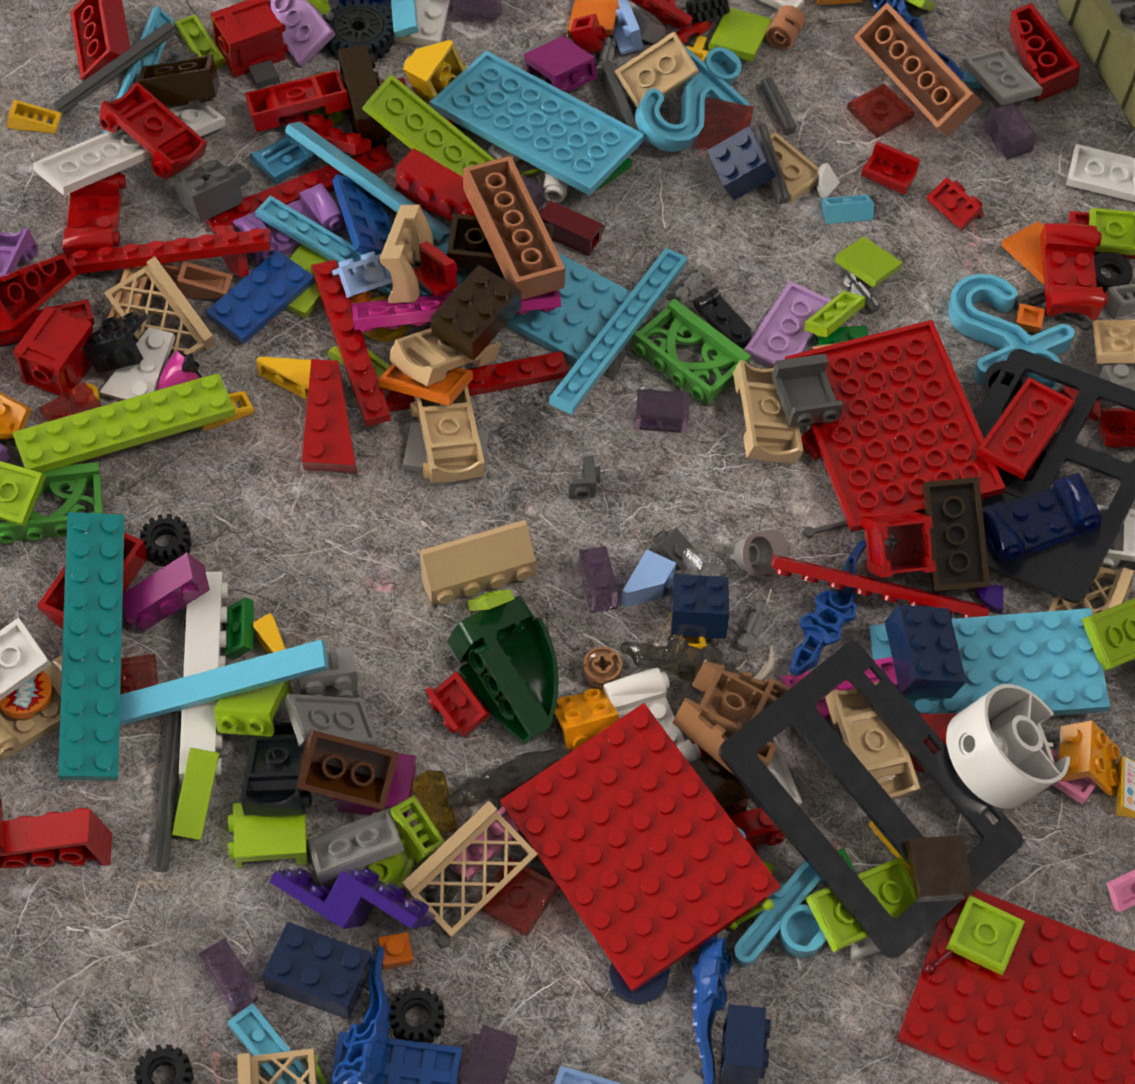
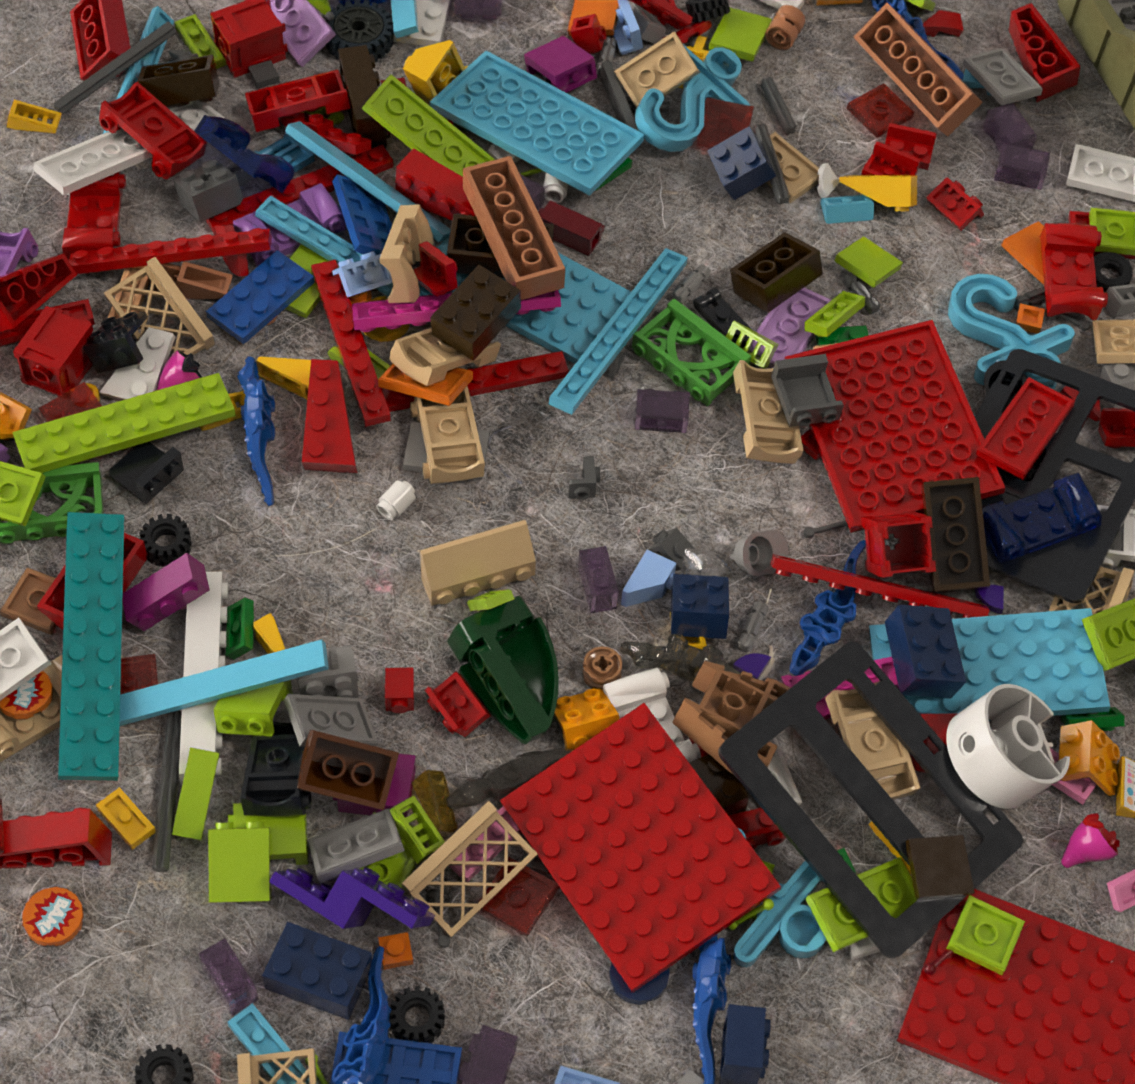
none -> medium nougat tile [0,568,57,635]
none -> tile [22,887,84,946]
none -> yellow plate [96,787,156,850]
none -> black bracket [109,442,184,504]
none -> clear blue piece [194,115,295,193]
none -> lime panel [208,821,272,903]
none -> blue animal [237,356,276,506]
none -> white brick [376,481,416,520]
none -> red brick [385,667,414,713]
none -> lime slope [726,320,779,369]
none -> dark brown brick [730,232,823,313]
none -> dark purple tile [732,653,771,679]
none -> yellow slope [839,175,917,211]
none -> red bracket [885,123,937,170]
none -> red slope [923,10,964,37]
none -> clear purple brick [994,143,1050,190]
none -> green plate [1061,707,1125,731]
none -> dark pink hat [1061,813,1120,868]

